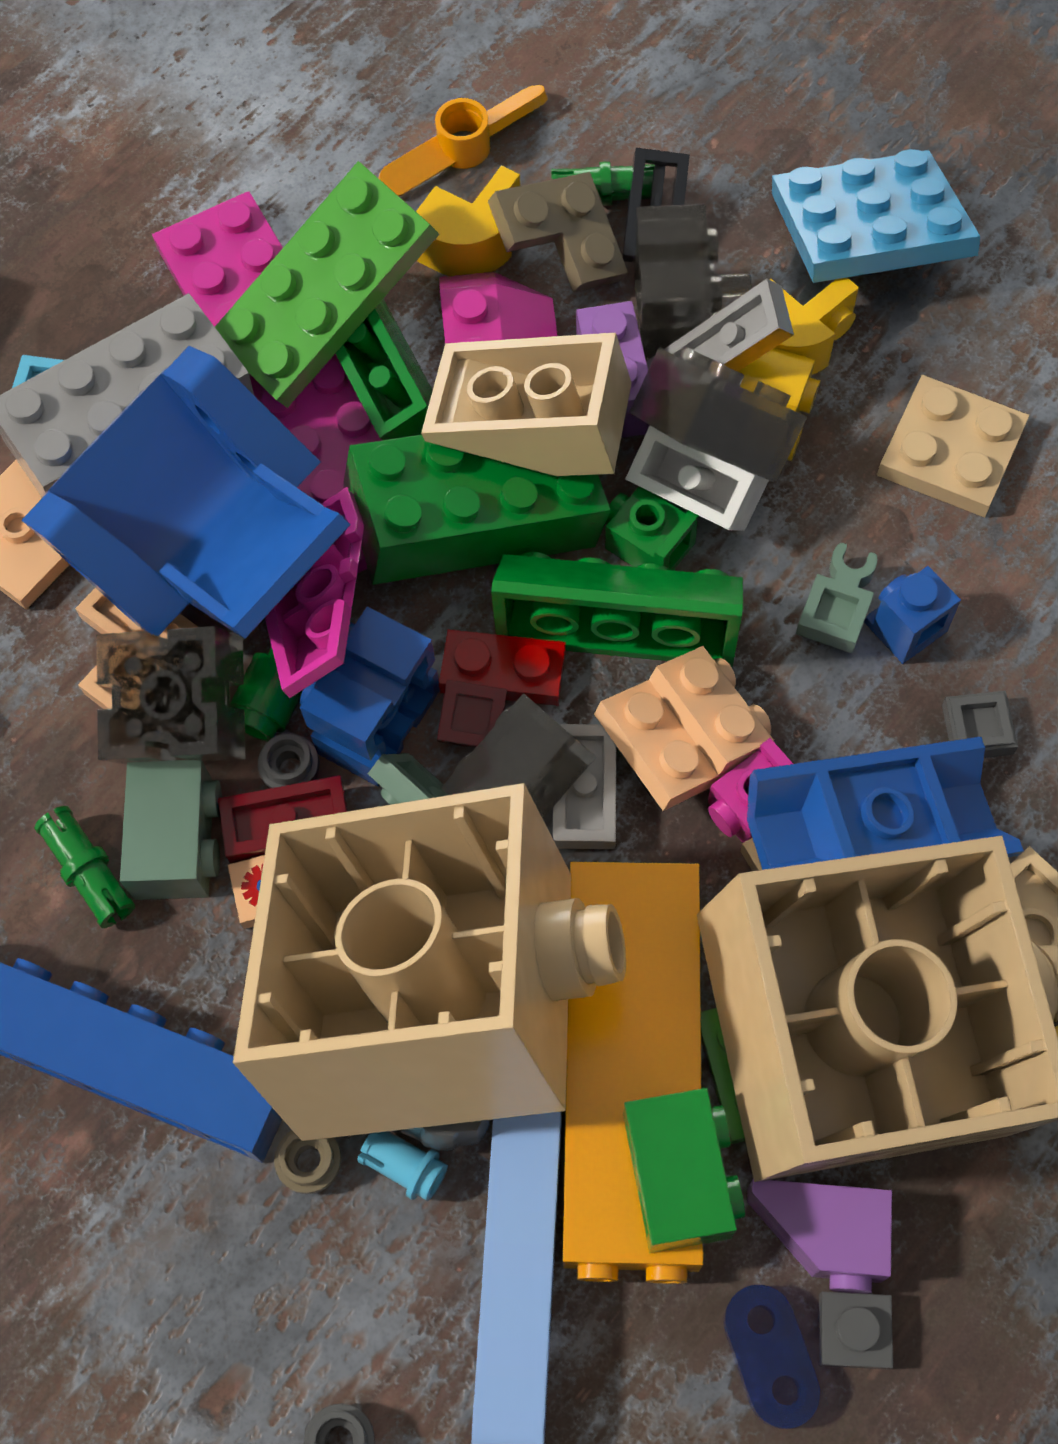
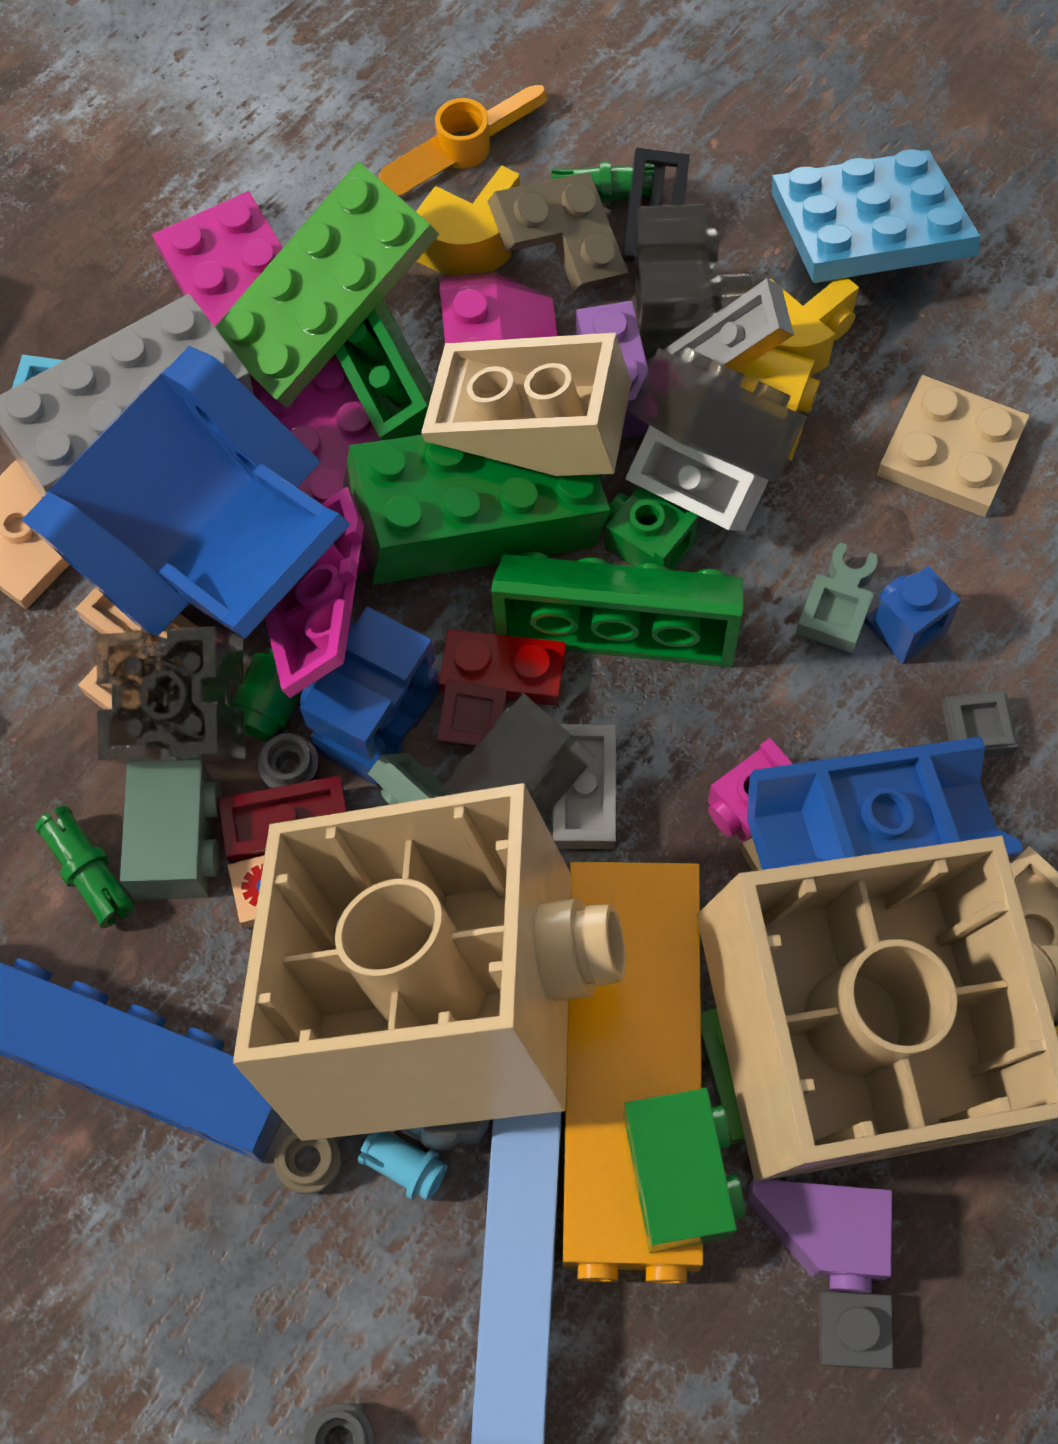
light nougat plate [594,646,774,811] -> none
clear blue plate [723,1285,820,1429] -> none

